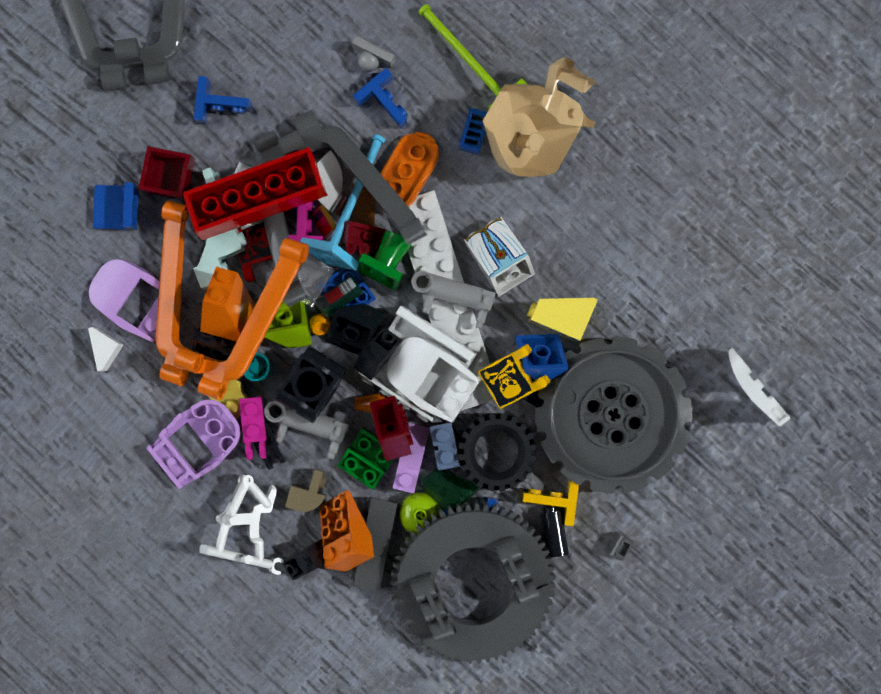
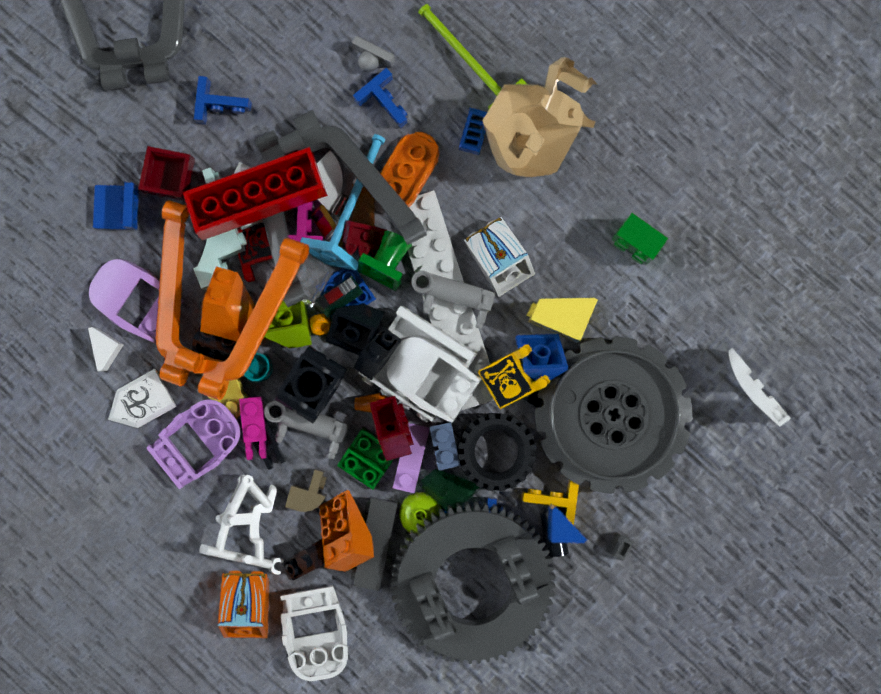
none -> white tile [108,369,177,428]
none -> orange slope [218,571,269,638]
none -> white slope [280,585,348,681]
none -> blue slope [548,503,587,543]
none -> green brick [611,213,668,265]

